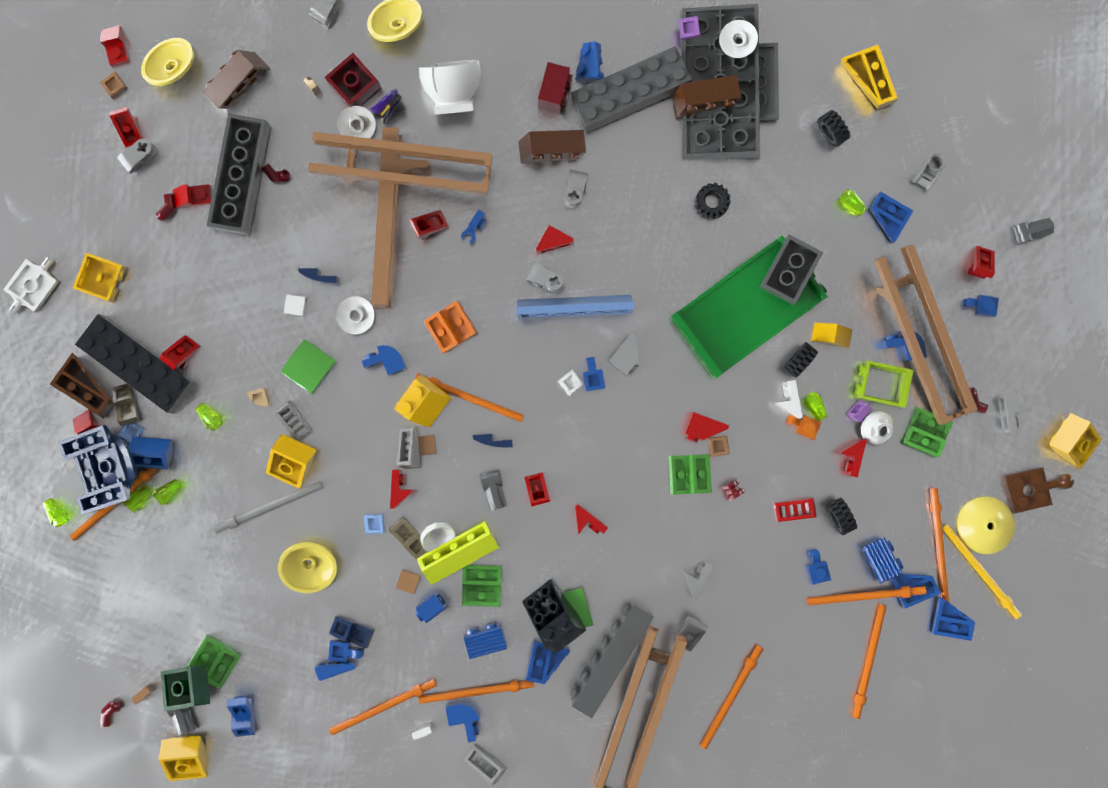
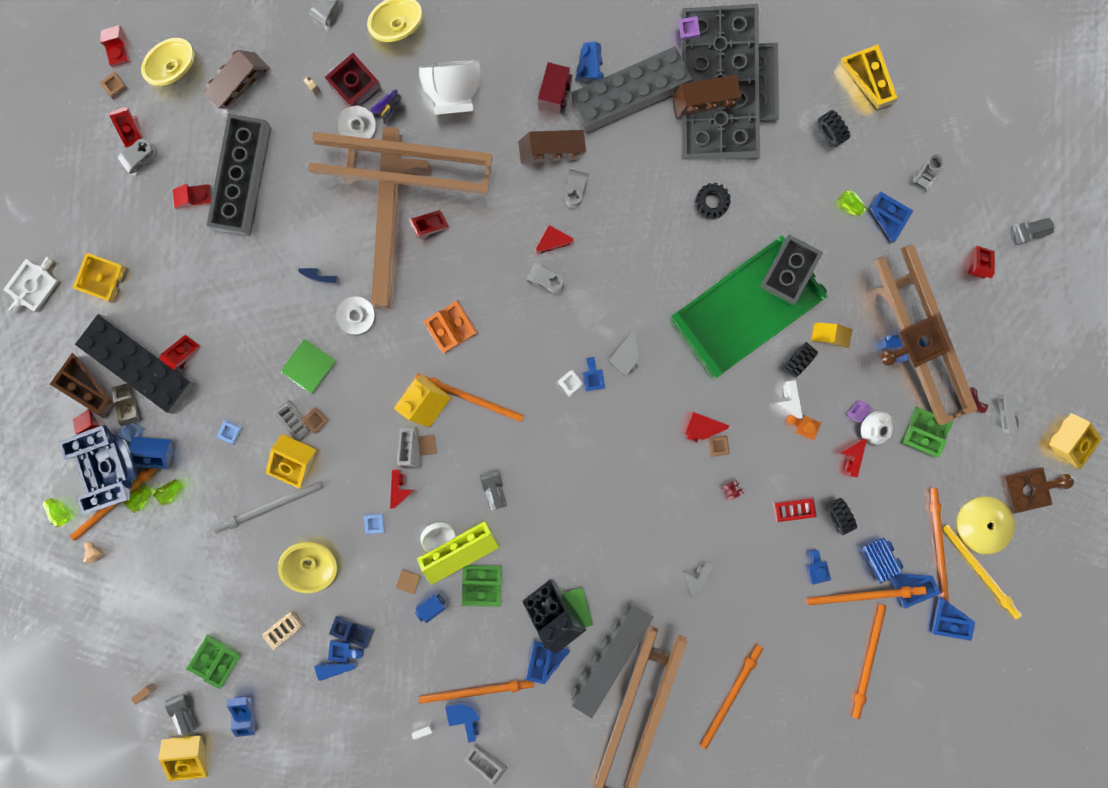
dark red arm [101,701,121,727] -> none
dark red arm [156,194,175,221] -> none
dark green slope [160,665,210,711] -> none
clear neon green cone [195,403,223,431] -> none
tan tile [247,388,271,407] -> none
dark red arm [262,164,290,183] -> none
white tile [284,294,306,316] -> none
orange bar [329,679,437,736] -> none
blue brick [362,345,407,376] -> none
dark tan slope [389,516,426,560] -> none
blue plate [461,209,487,245] -> none
blue brick [463,623,507,660] -> none
dark blue slope [473,434,513,448] -> none
medium blue arch [517,295,634,319] -> none
red slope [524,472,550,507] -> none
red slope [575,504,608,534] -> none
bright green slope [668,454,712,495] -> none
light grey slope [674,617,708,652] -> none
white dish [719,20,758,58] -> none
clear neon green cone [803,391,828,421] -> none
lime window [855,360,914,409] -> none
blue plate [963,295,999,317] -> none
none -> light nougat rock [84,542,103,564]
none -> light blue tile [216,420,243,445]
none -> tan slope [262,610,304,650]
none -> medium nougat tile [300,407,328,434]
none -> reddish brown plate [880,315,950,368]

